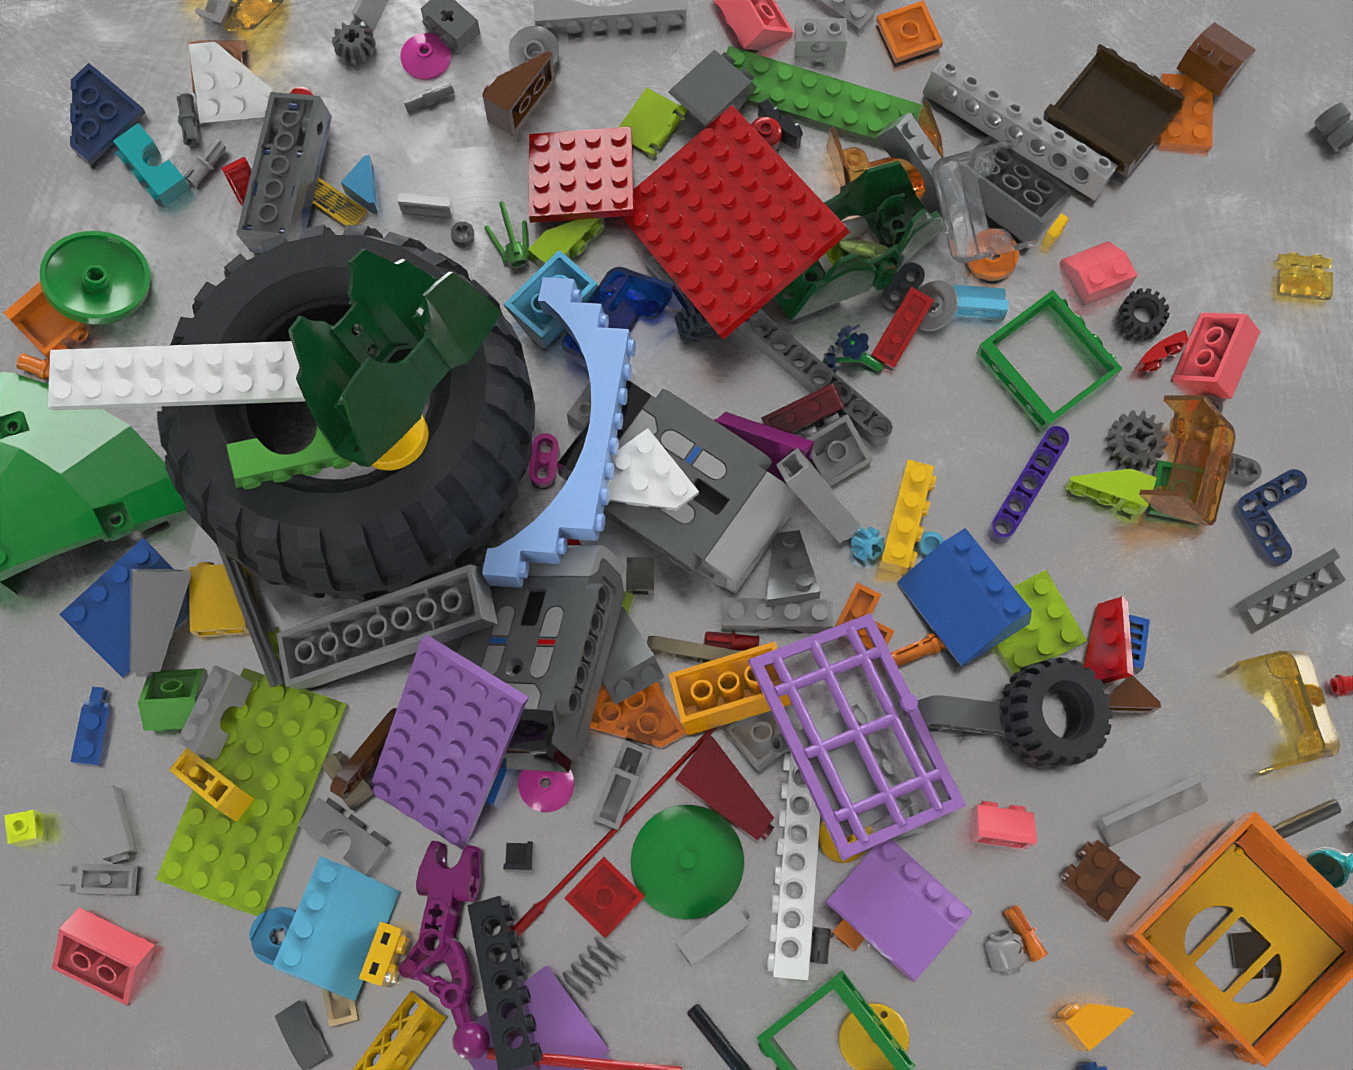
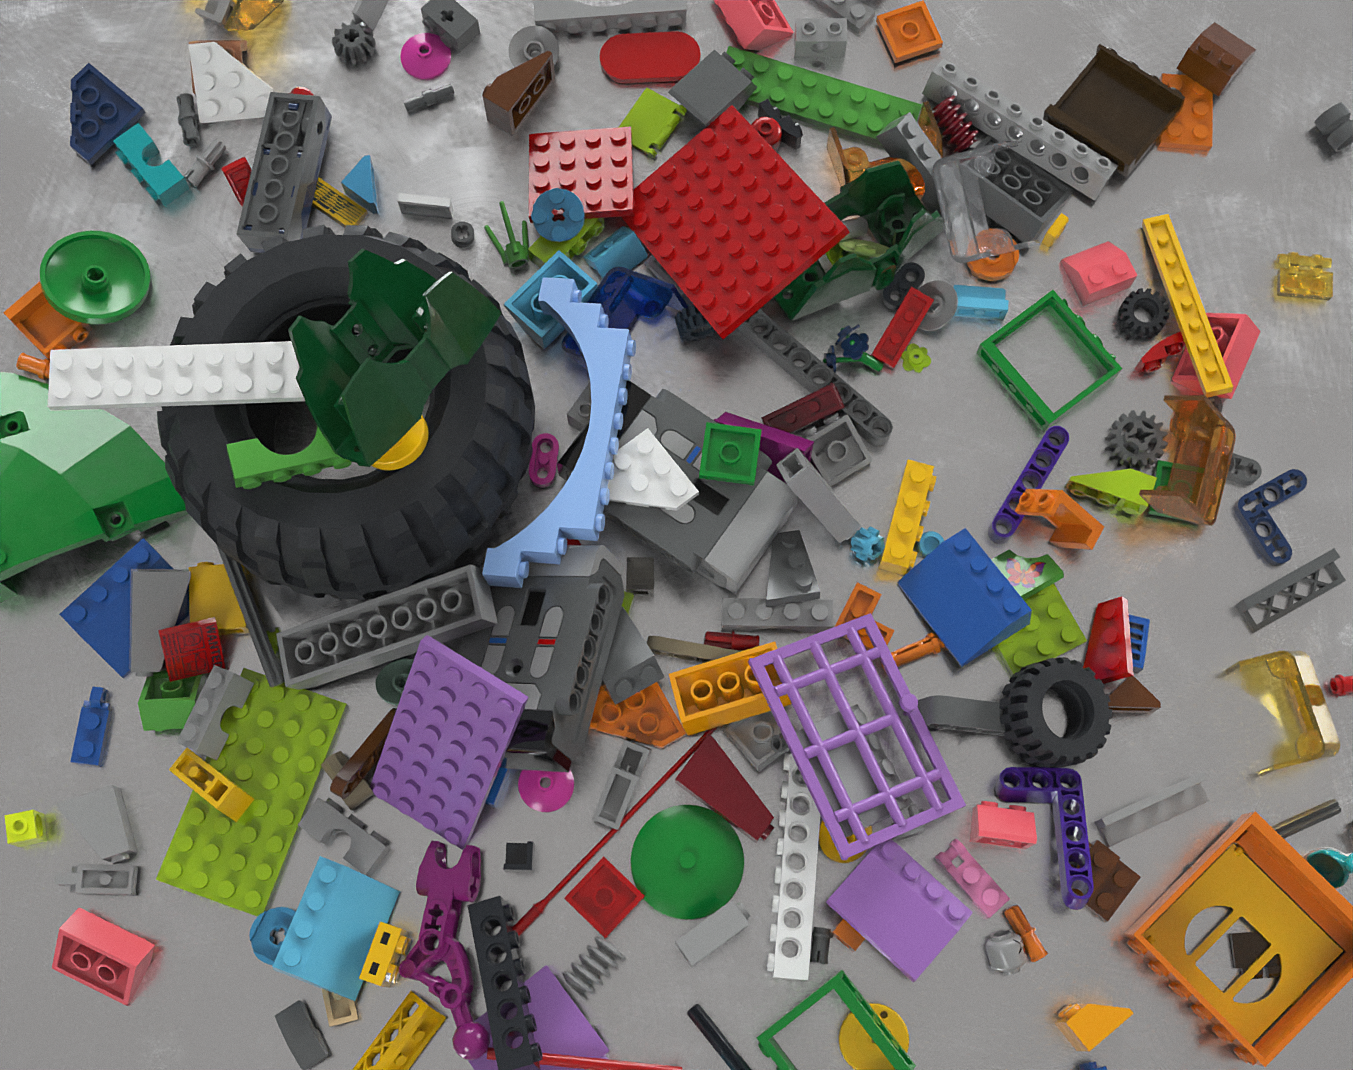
none -> red tile [158,617,225,682]
none -> sand green dish [375,659,414,705]
none -> dark azure plate [531,188,585,242]
none -> medium azure panel [583,226,648,286]
none -> red tile [600,31,701,84]
none -> green plate [699,422,762,485]
none -> lime plant [901,343,931,373]
none -> dark red piece [929,95,979,155]
none -> bright pink plate [935,838,1010,918]
none -> bright green tile [991,549,1064,600]
none -> dark purple beam [995,767,1094,910]
none -> orange panel [1015,489,1104,550]
none -> yellow plate [1142,214,1233,398]

